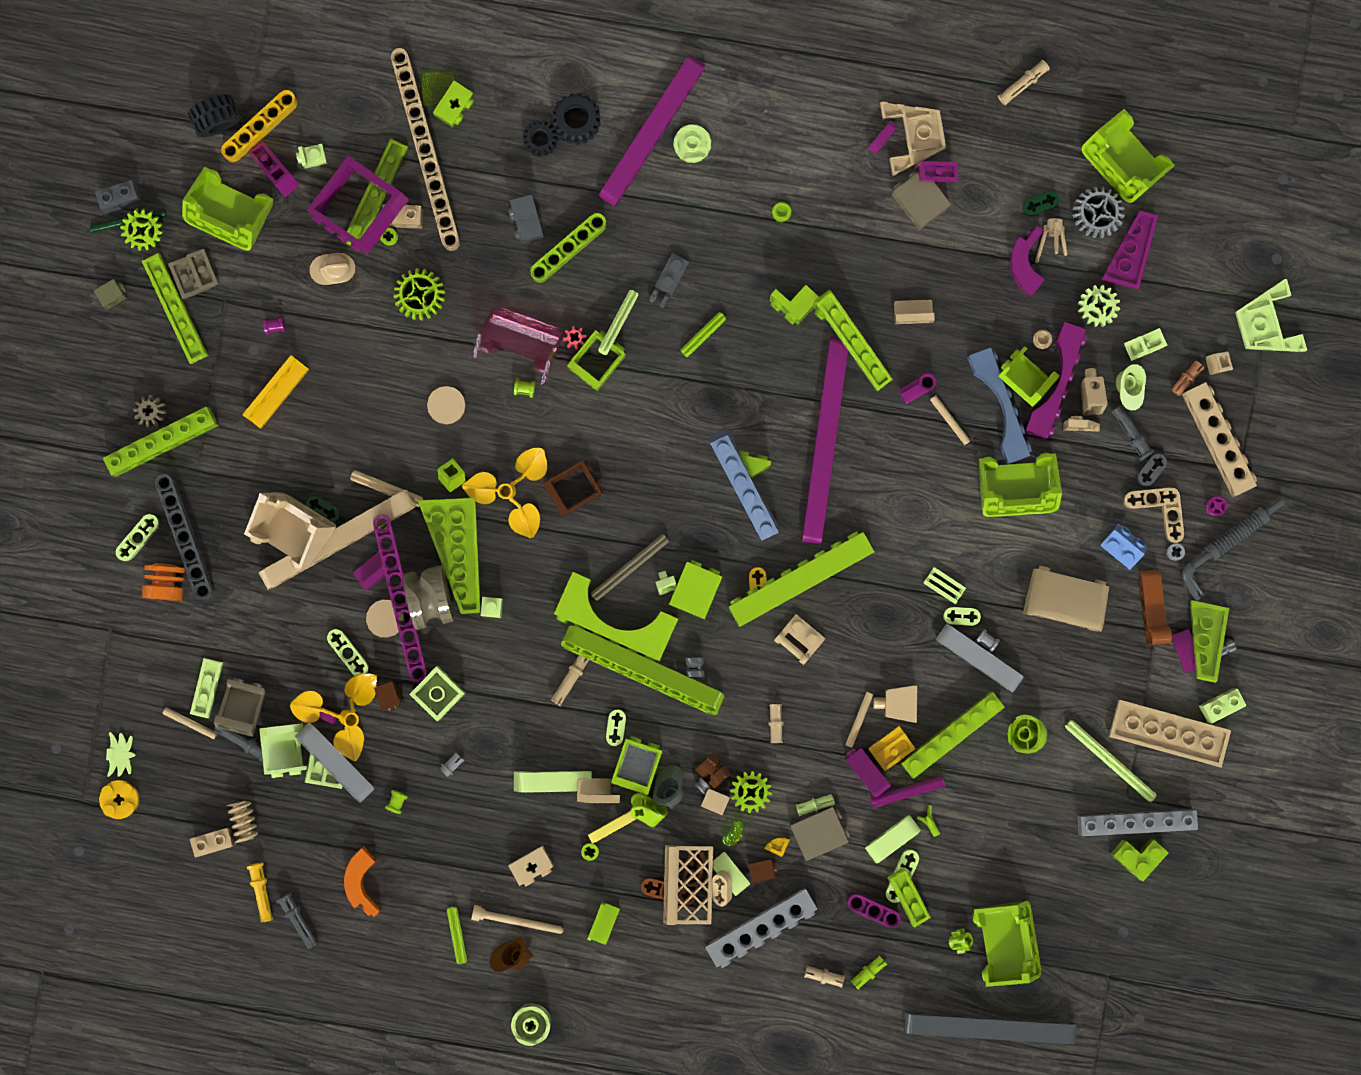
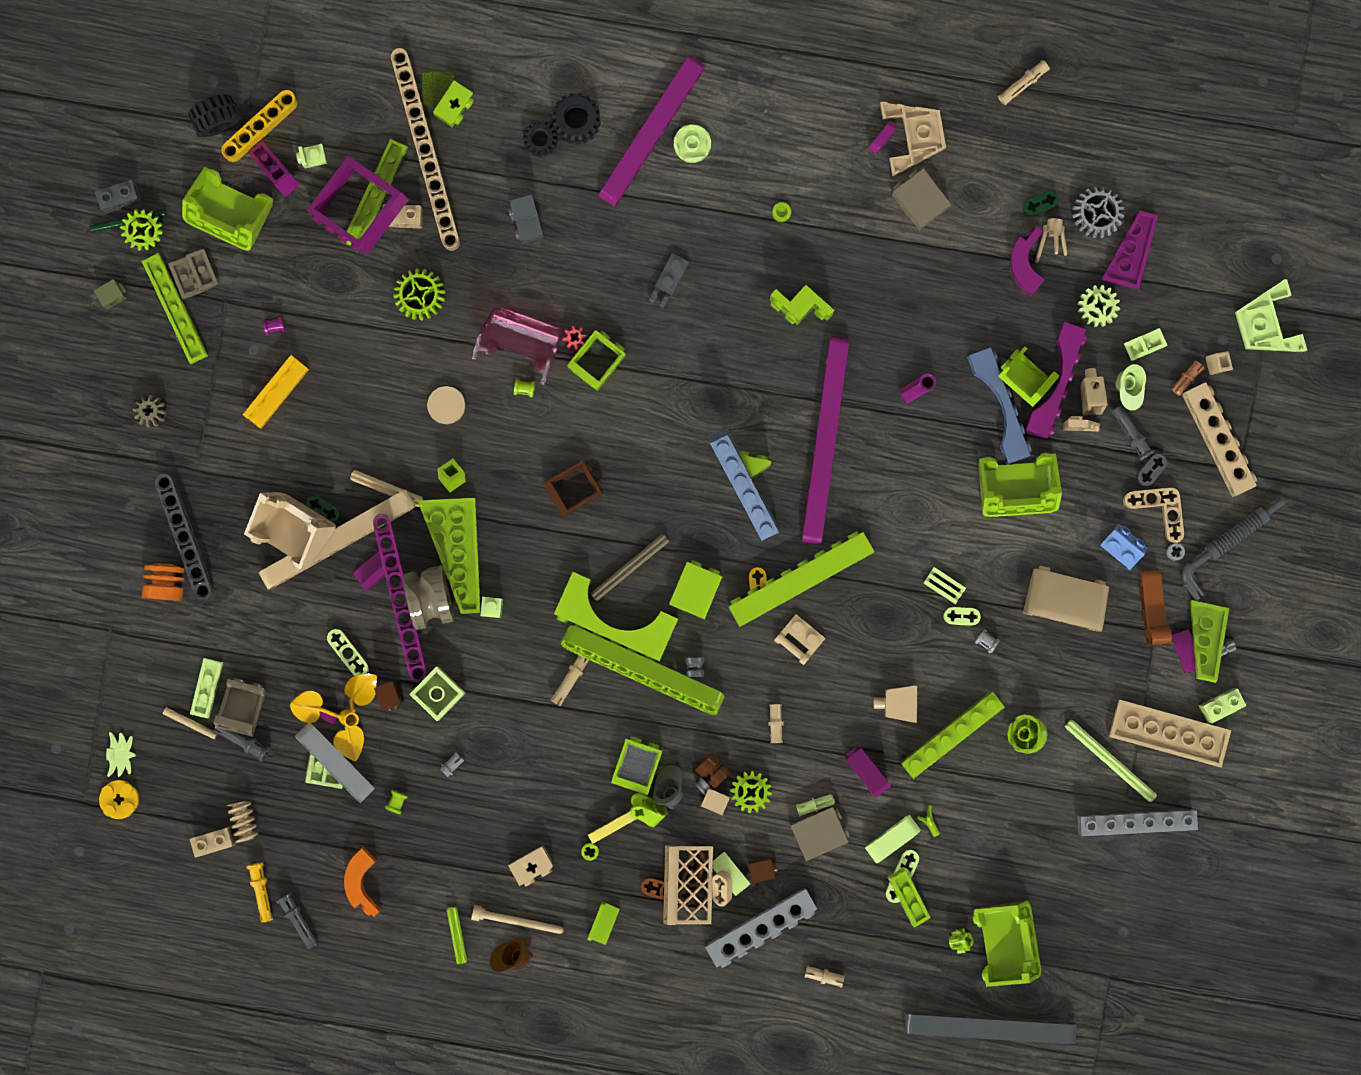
lime brick [103,407,219,477] -> none
yellowish green beam [116,514,160,561] -> none
yellowish green panel [259,723,307,778] -> none
tan piece [310,253,355,285] -> none
tan tile [366,600,405,638] -> none
lime bush [380,227,398,245] -> none
yellow plant [462,448,547,538] -> none
yellowish green brick [511,1003,551,1046] -> none
yellowish green beam [514,771,592,792] -> none
lime beam [530,213,606,283] -> none
tan panel [577,778,620,803] -> none
yellowish green axle [598,290,638,355] -> none
yellowish green beam [606,709,626,746] -> none
yellowish green tile [655,571,677,595] -> none
lime axle [681,312,726,357] -> none
clear neon green arm [722,821,743,846] -> none
yellow tile [764,837,790,857] -> none
lime tile [814,290,893,391] -> none
tan bar [845,692,874,748] -> none
magenta beam [847,893,901,928] -> none
lime pin [850,955,887,990] -> none
yellow plate [868,726,916,771] -> none
magenta axle [870,776,945,808] -> none
tan panel [894,300,935,324] -> none
magenta panel [915,161,958,183] -> none
tan bar [930,396,971,445] -> none
light grey beam [936,623,1024,693] -> none
tan plate [1033,330,1052,349] -> none
lime windscreen [1082,109,1175,203] -> none
lime brick [1110,838,1168,882] -> none
magenta wheel [1205,496,1227,516] -> none

